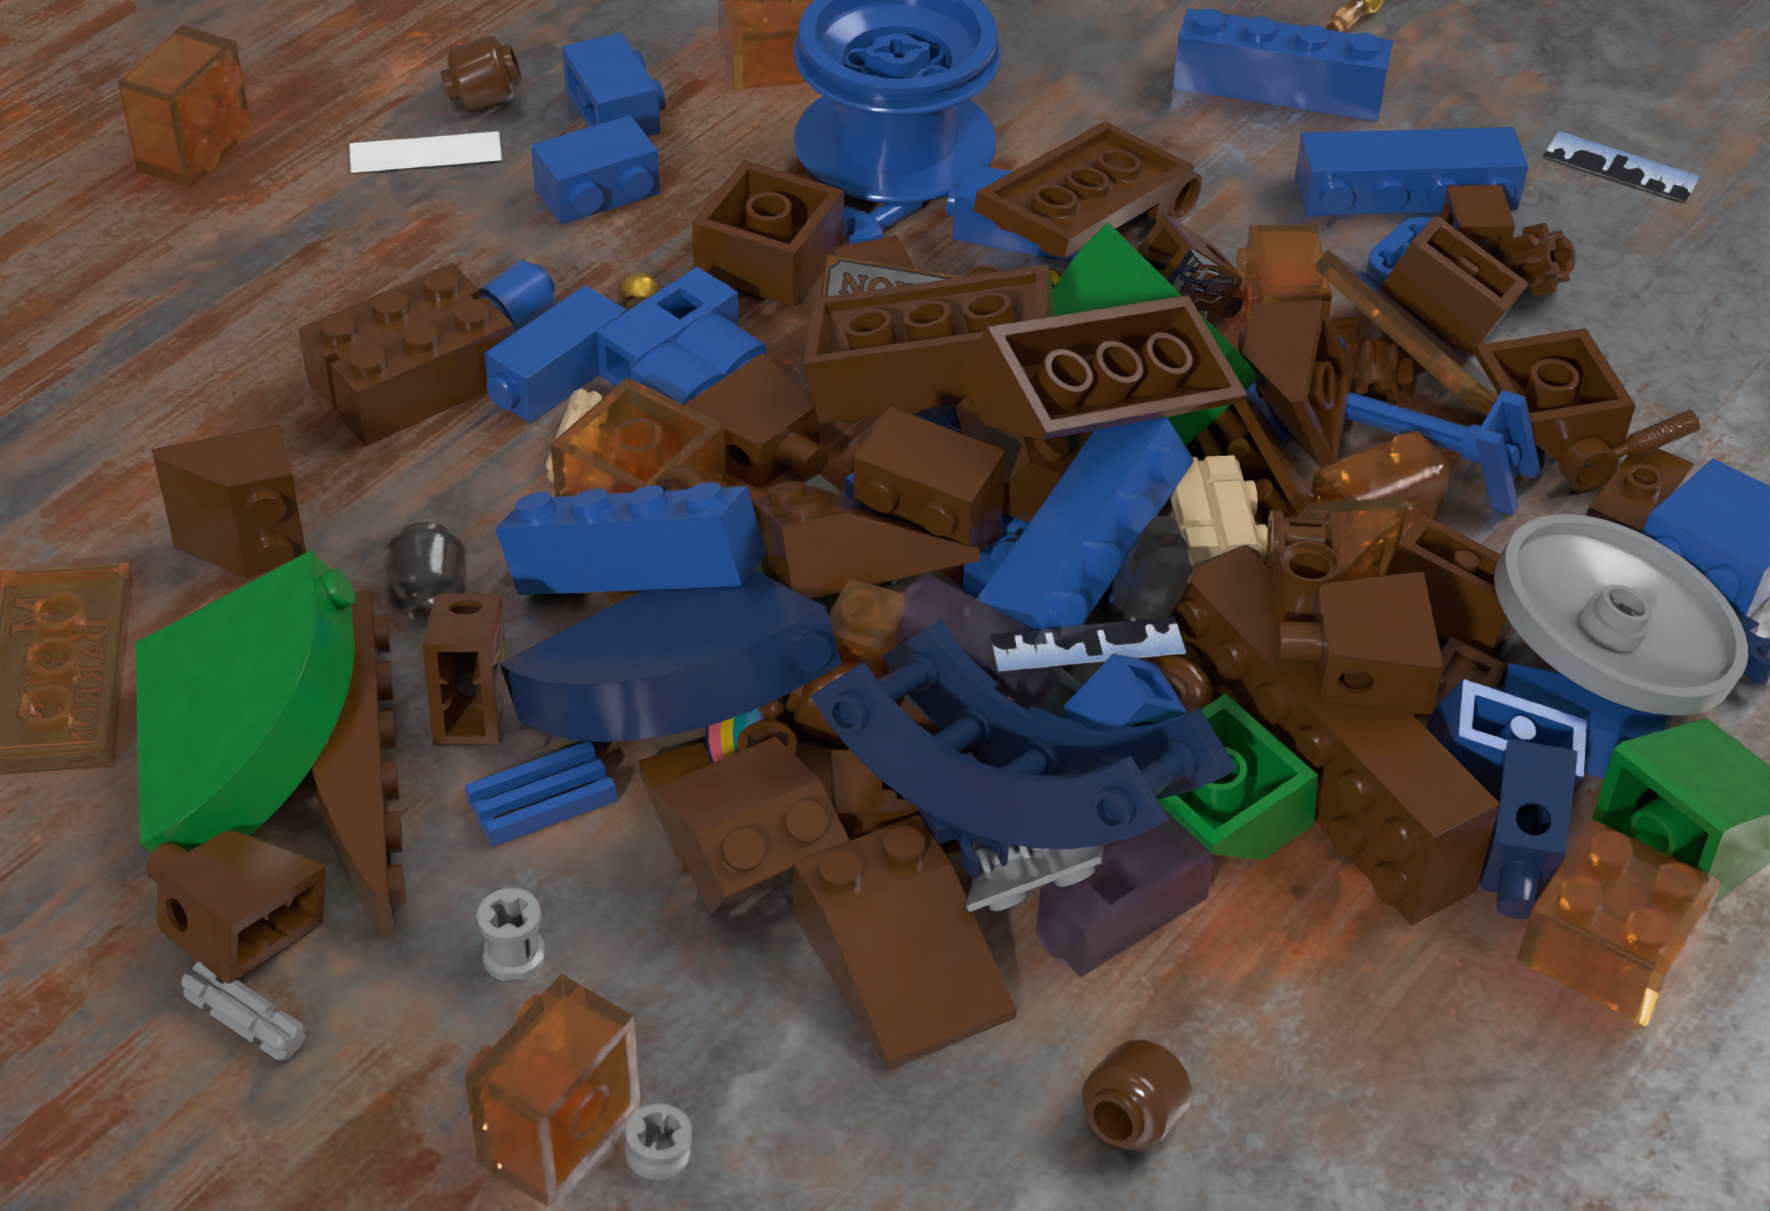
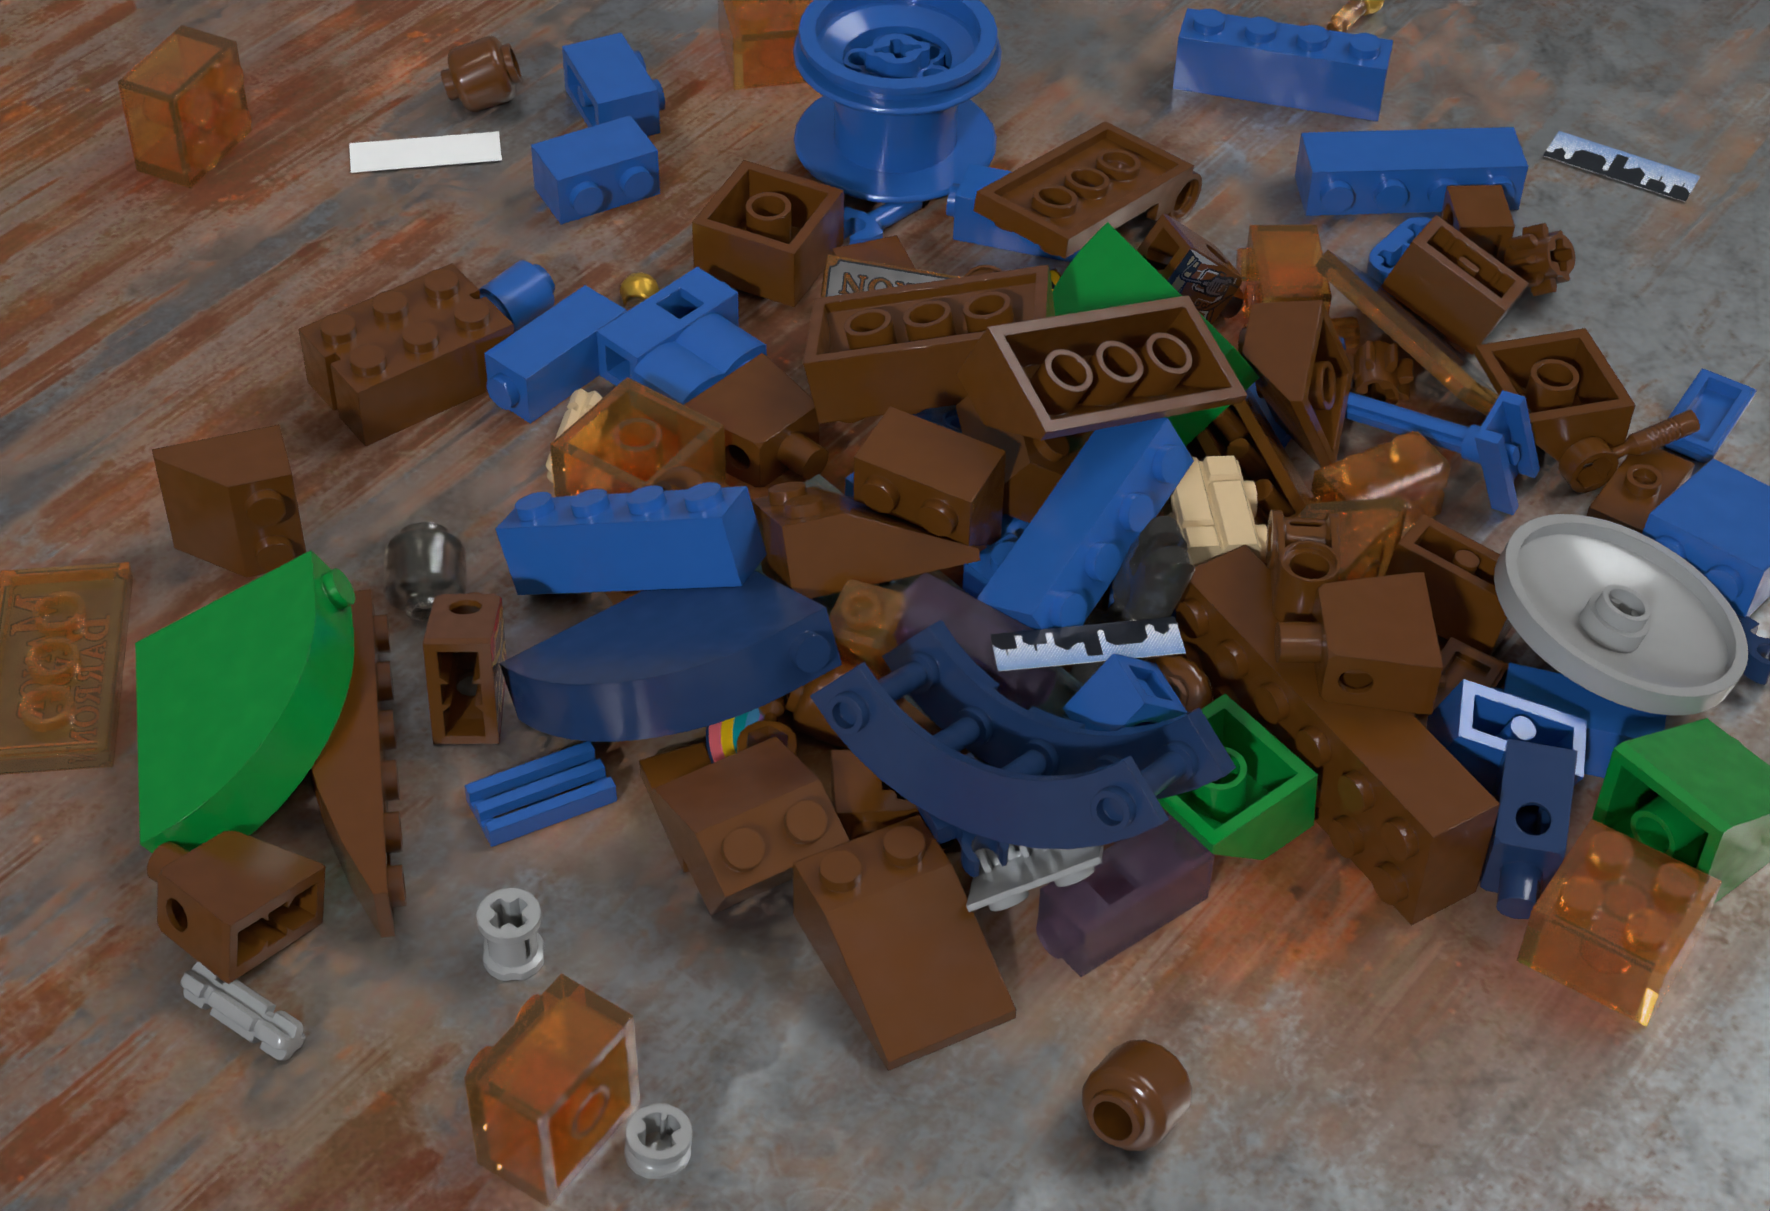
none -> blue tile [1663,368,1757,464]

